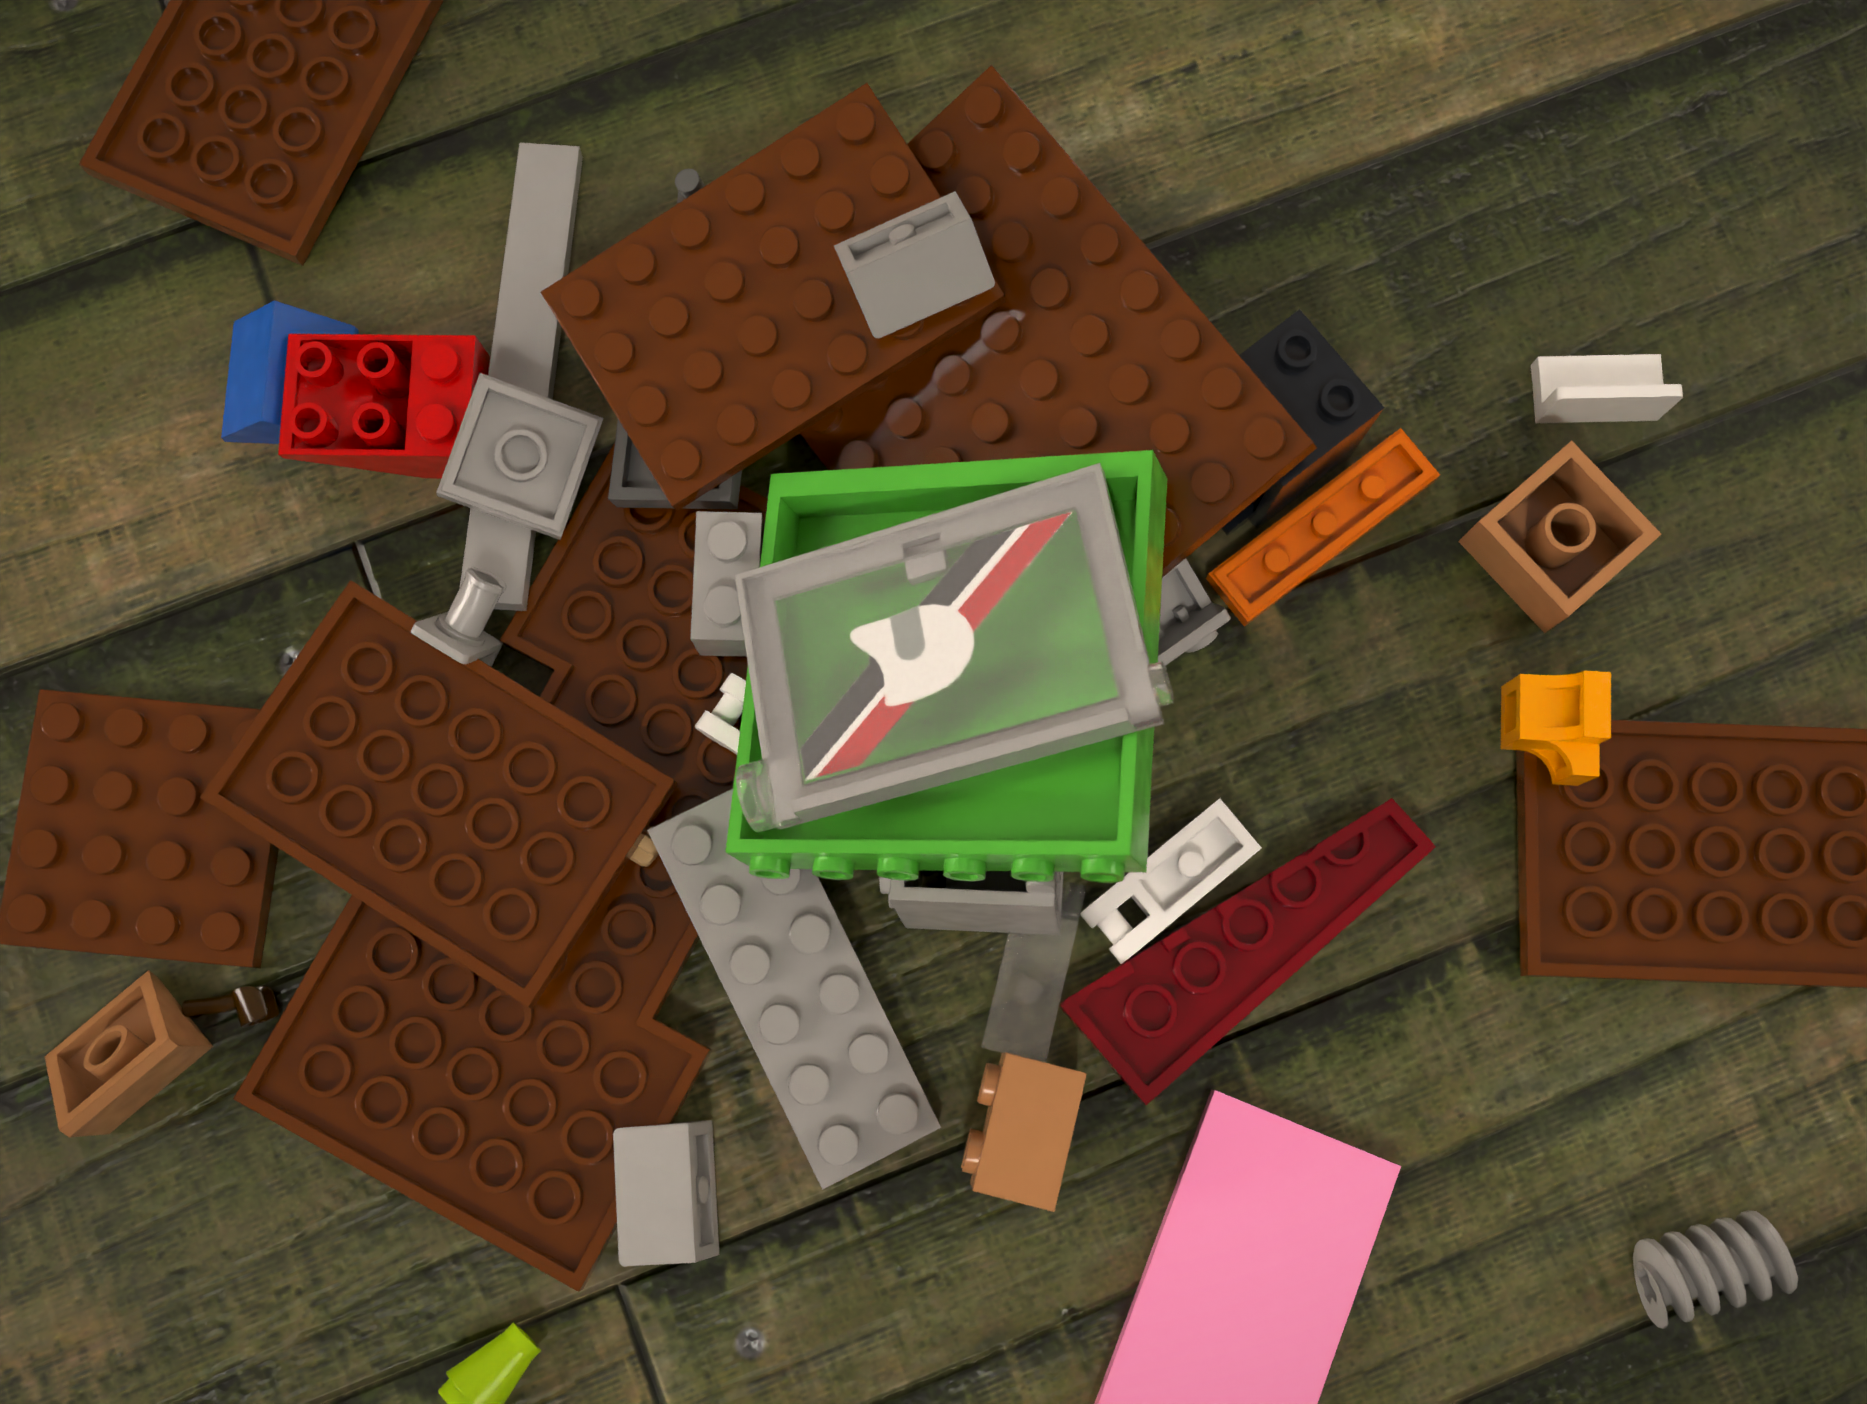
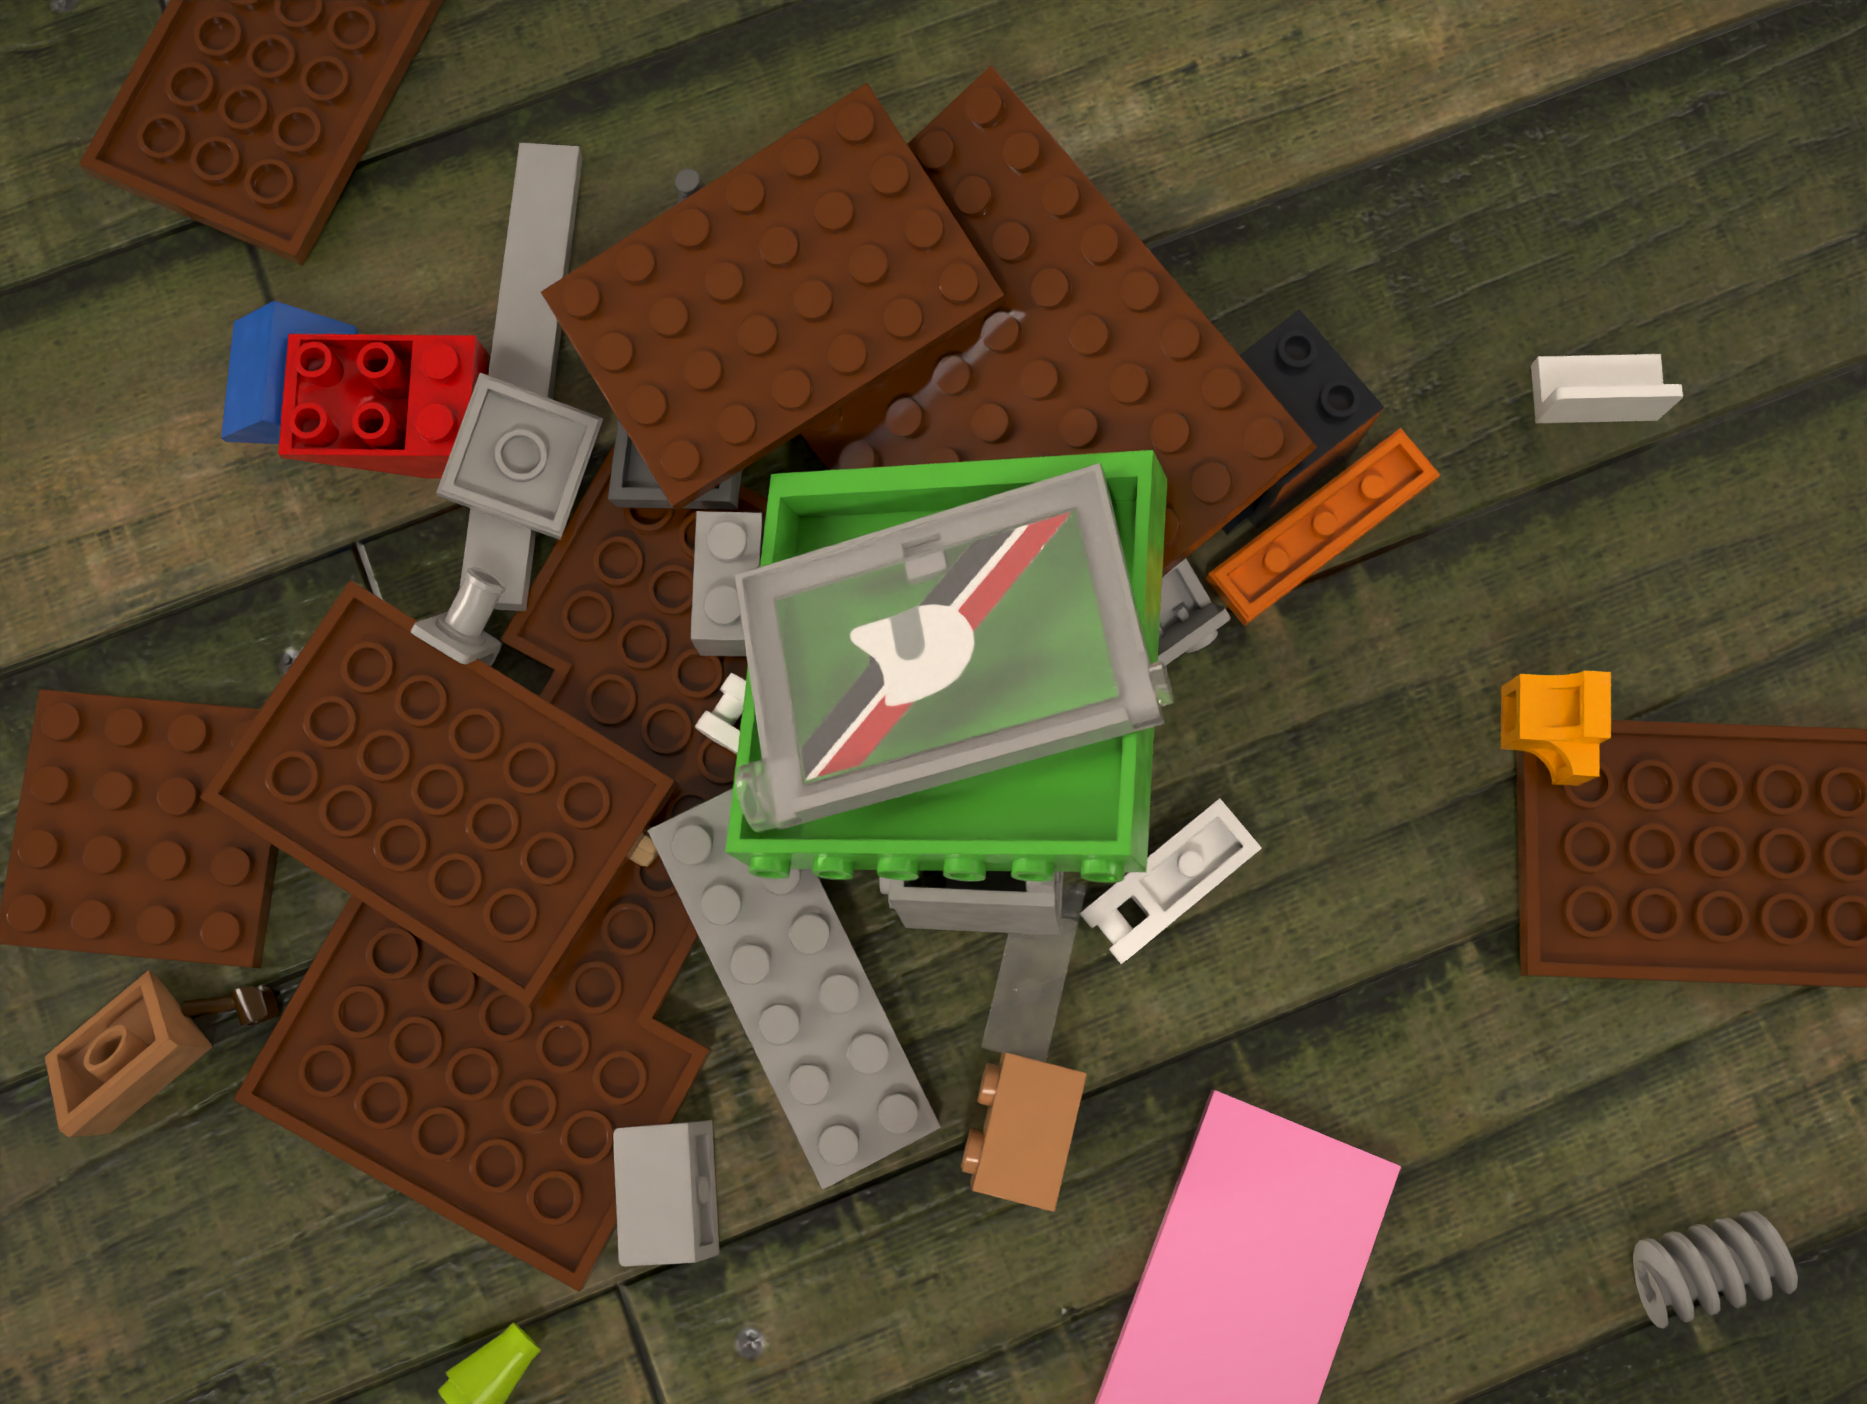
light grey panel [834,192,995,338] -> none
dark red wing [1058,798,1436,1105] -> none
medium nougat brick [1458,440,1662,633] -> none

